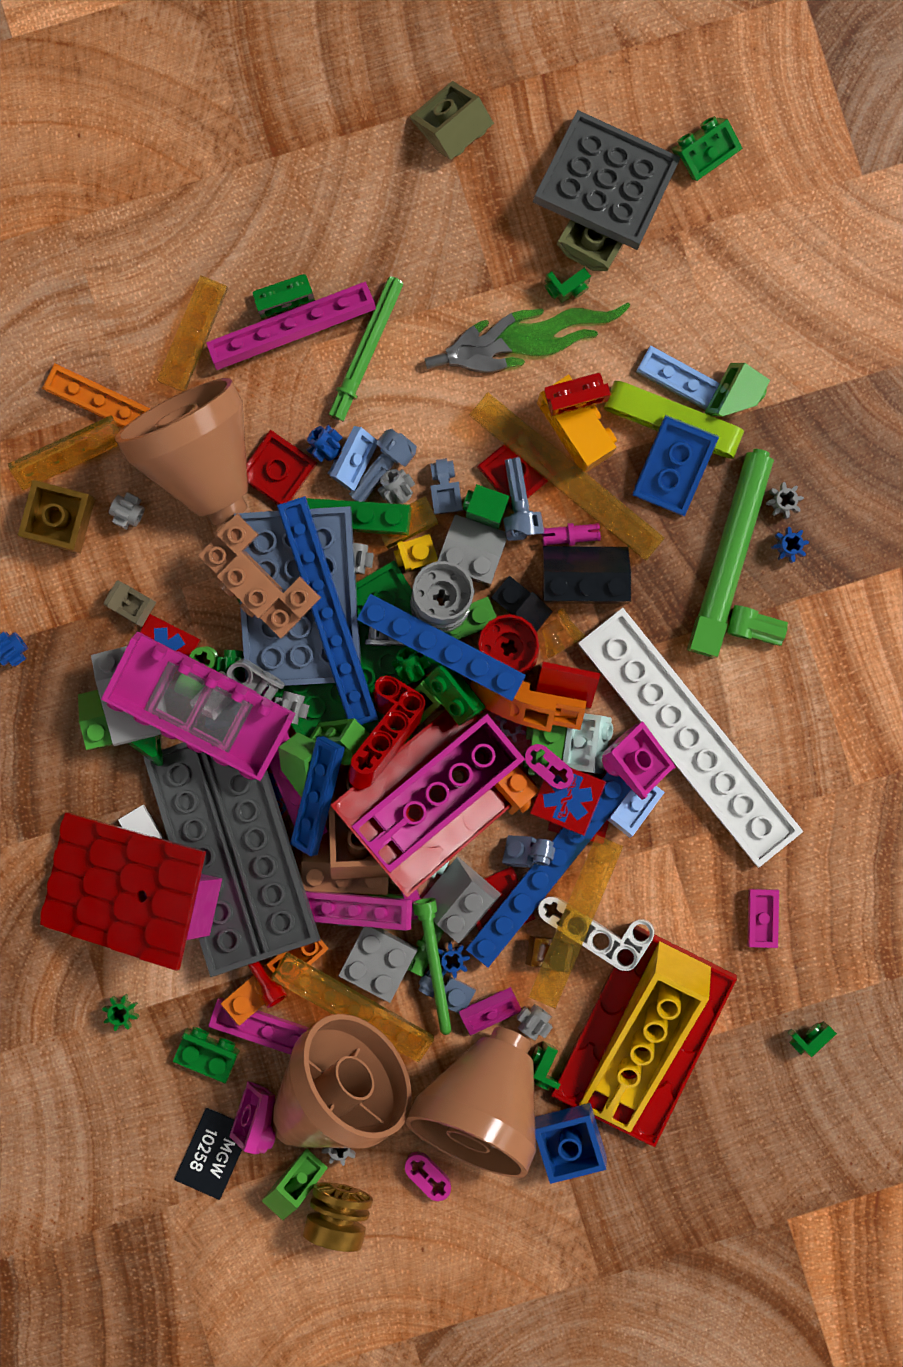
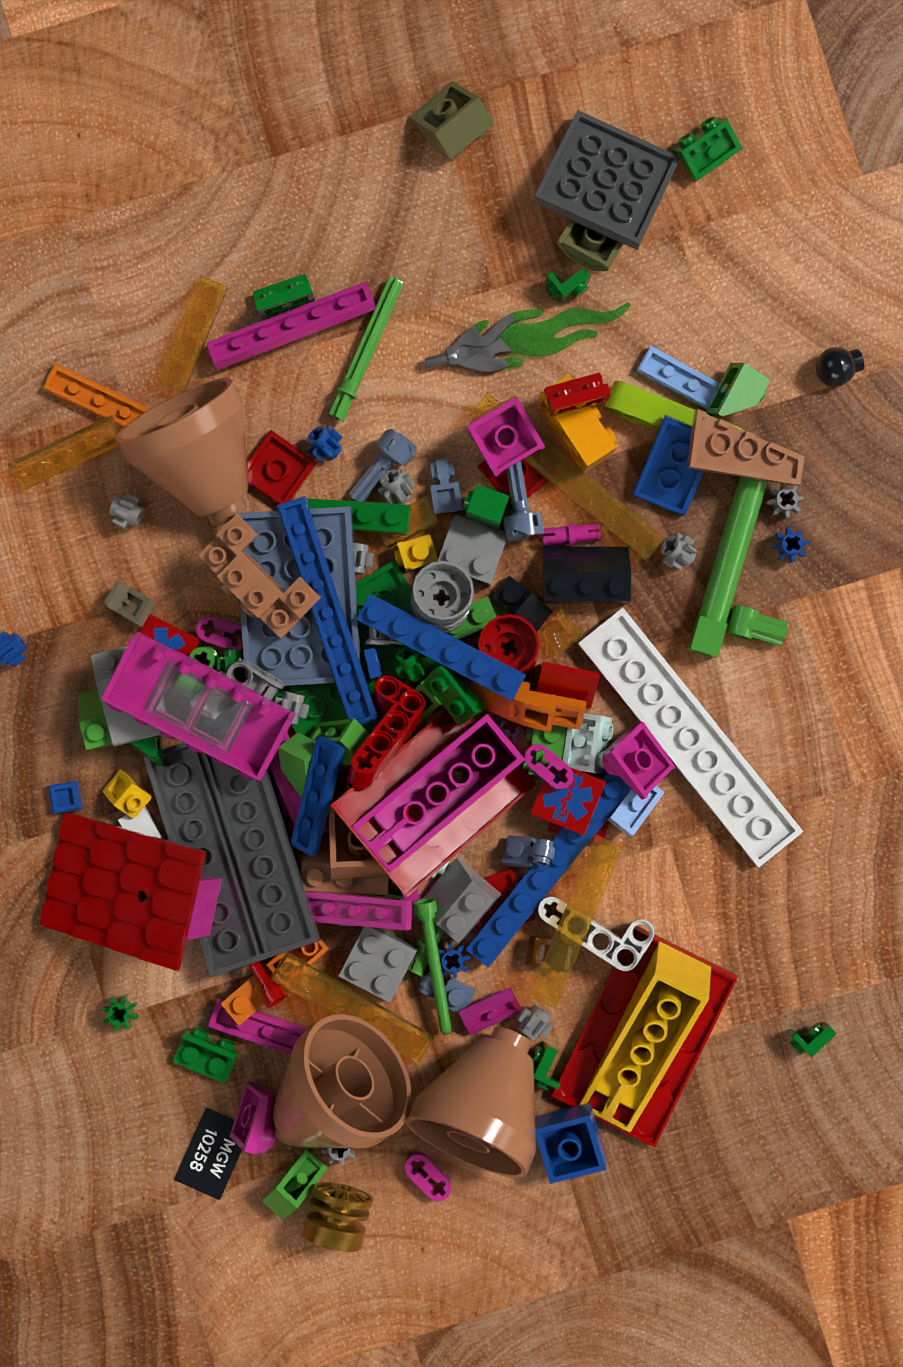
pearl gold brick [18,480,95,554] -> none
light blue hinge [328,426,377,491] -> none
orange bracket [494,766,540,815] -> none
dark pink plate [747,889,779,948] -> none
none -> blue tile [48,781,83,814]
none -> yellow bracket [102,769,151,818]
none -> dark pink beam [196,616,243,651]
none -> blue tile [364,648,382,680]
none -> dark pink slope [465,396,545,477]
none -> light grey gear [660,532,697,570]
none -> nougat wing [687,409,805,486]
none -> black piece [816,347,865,387]

